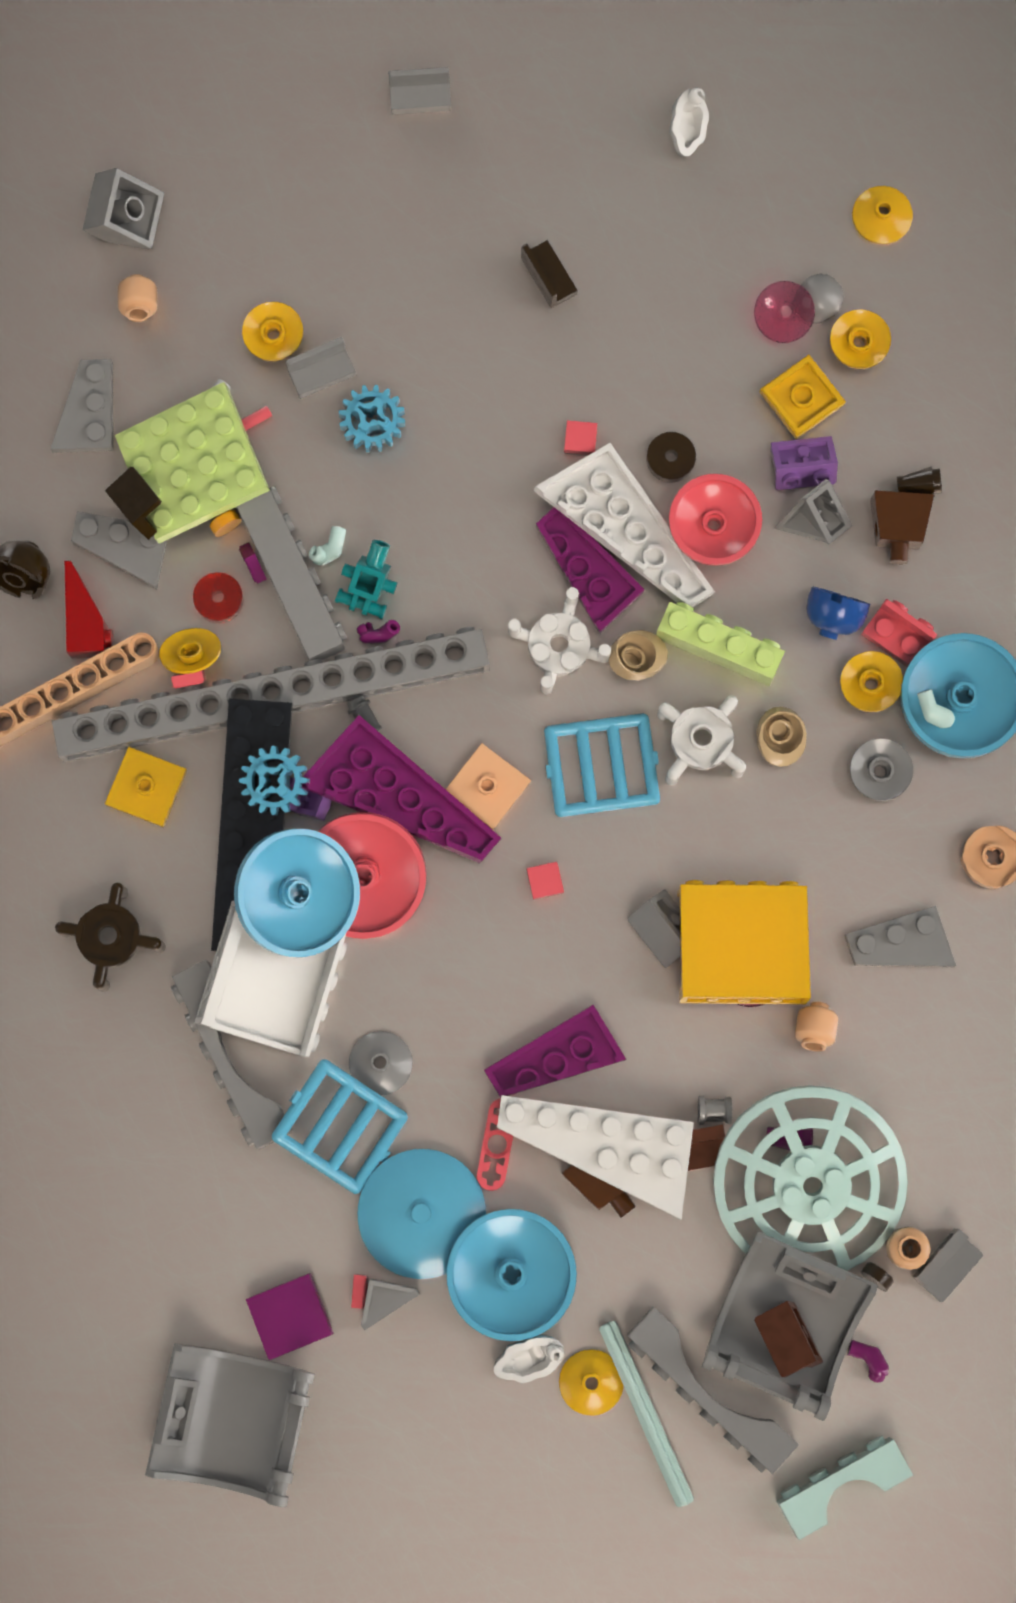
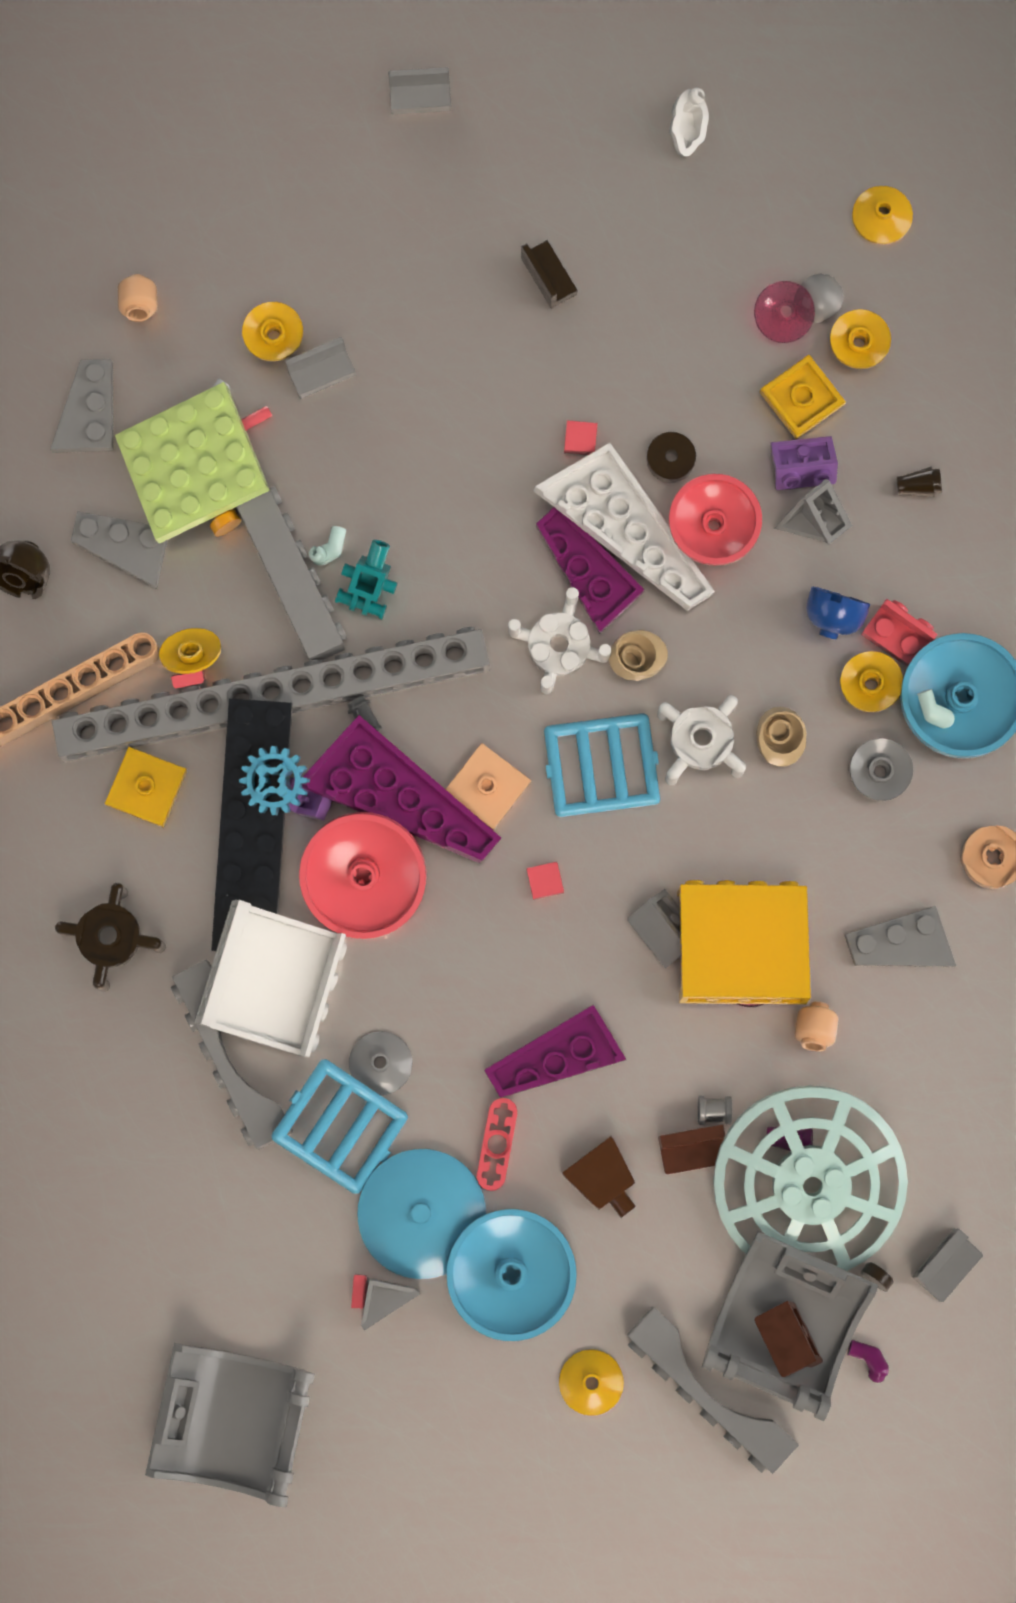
red slope [64,560,114,659] -> none
light grey slope [83,168,165,250] -> none
dark brown panel [105,467,162,540] -> none
clear red piece [193,572,244,623] -> none
medium azure dish [234,828,360,957] -> none
magenta tile [239,542,267,584] -> none
magenta slope [246,1273,334,1360] -> none
medium azure gear [339,385,405,453] -> none
magenta arm [357,620,400,644] -> none
white arm [494,1335,565,1384] -> none
white wing [497,1095,694,1220] -> none
light aqua axle [599,1321,694,1507] -> none
yellowish green brick [656,602,785,687] -> none
light aqua arch [776,1436,913,1540] -> none
reddish brown torso [870,490,934,565] -> none
light nougat head [886,1227,931,1270] -> none

